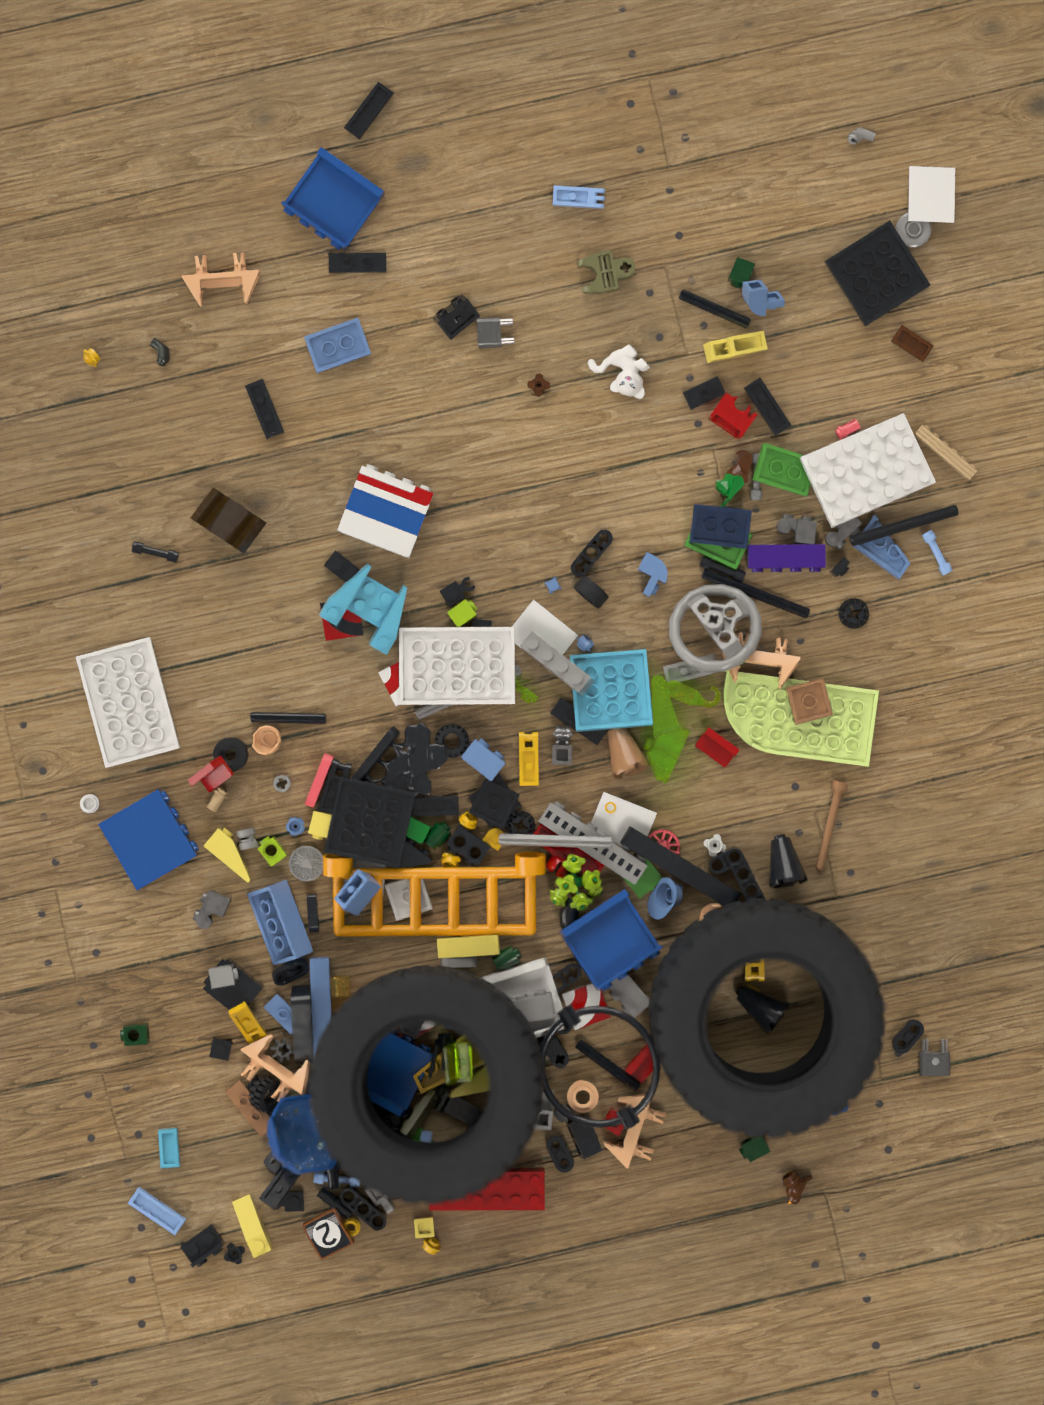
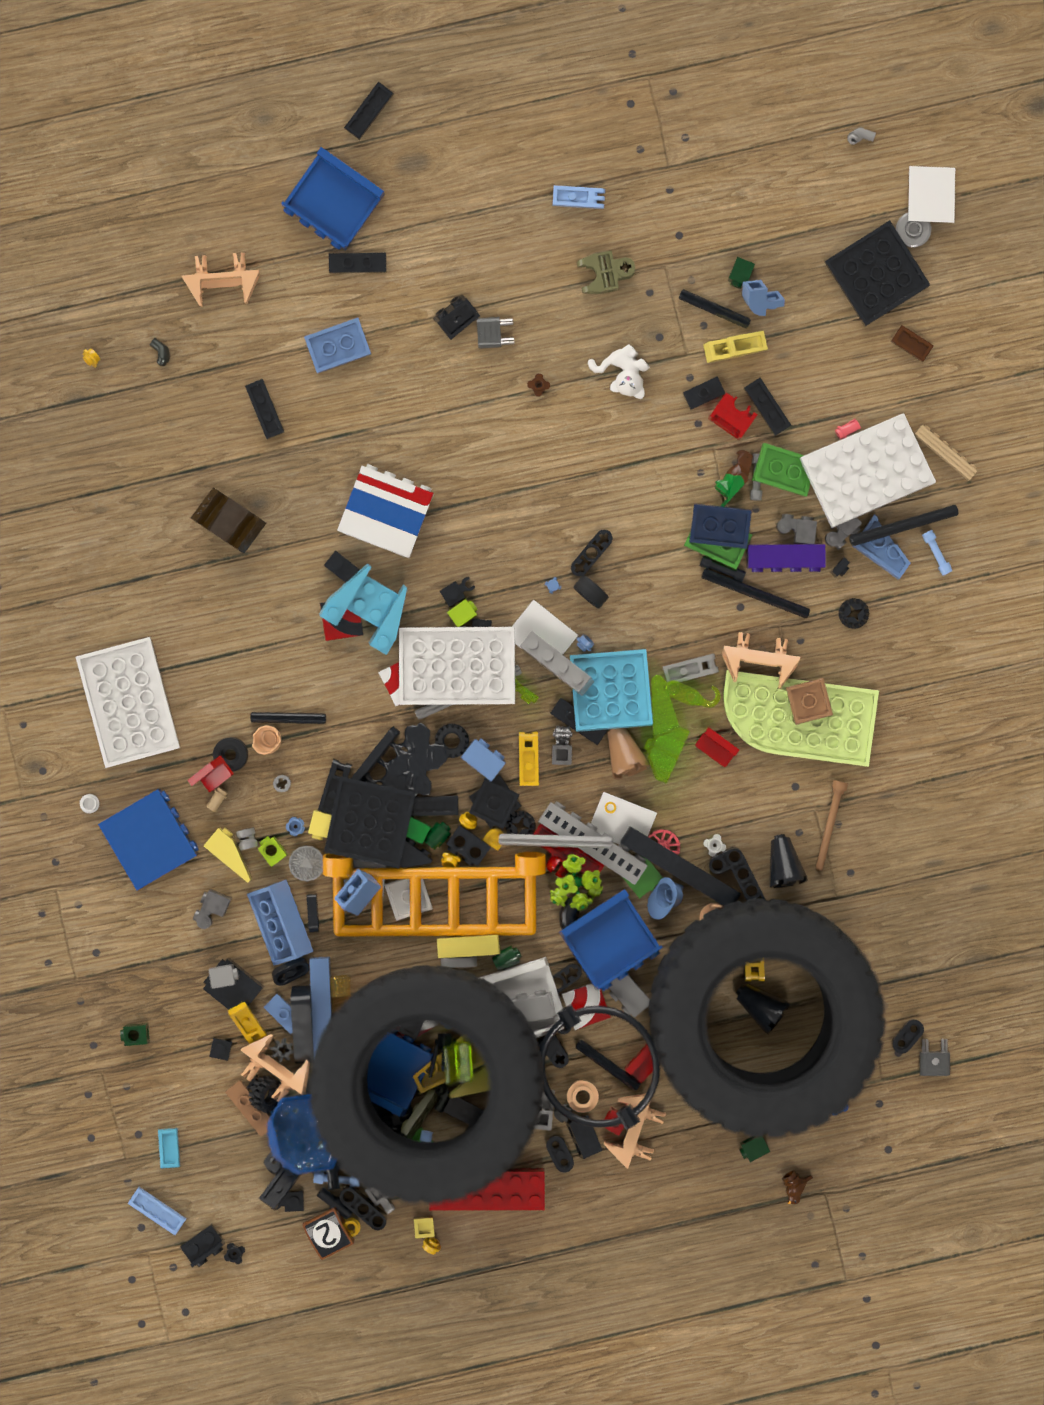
black bar [131,541,179,563] -> none
light yellow slope [232,1194,273,1258] -> none
coral beam [305,753,334,808] -> none
medium blue brick [638,552,668,597] -> none
light grey piece [669,584,762,672] -> none

